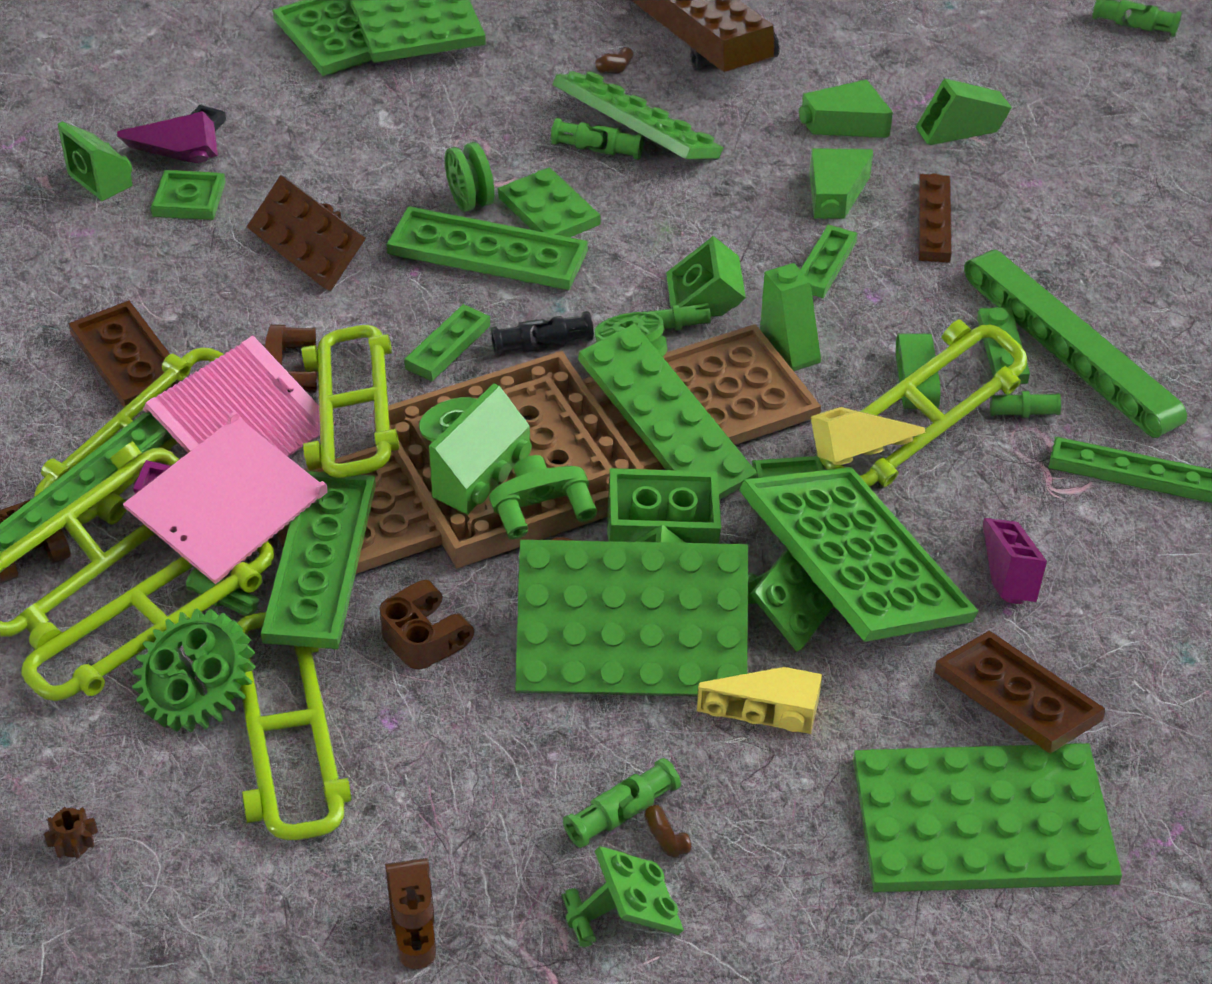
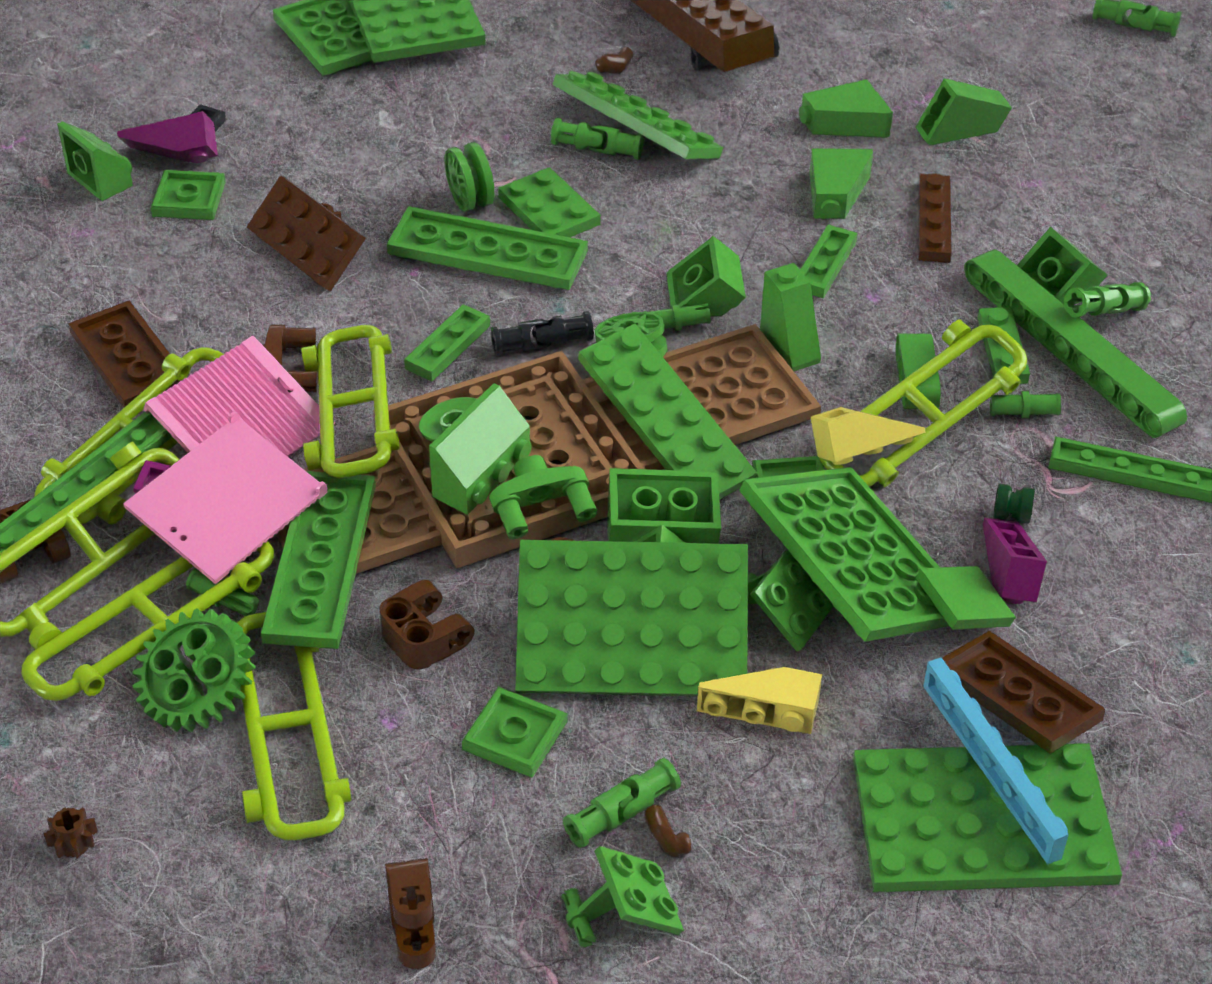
none -> bright green tile [462,686,568,778]
none -> bright green tile [915,566,1016,630]
none -> medium azure plate [923,657,1068,864]
none -> dark green wheel [993,483,1035,524]
none -> bright green slope [1017,227,1108,305]
none -> bright green piece [1064,282,1151,318]

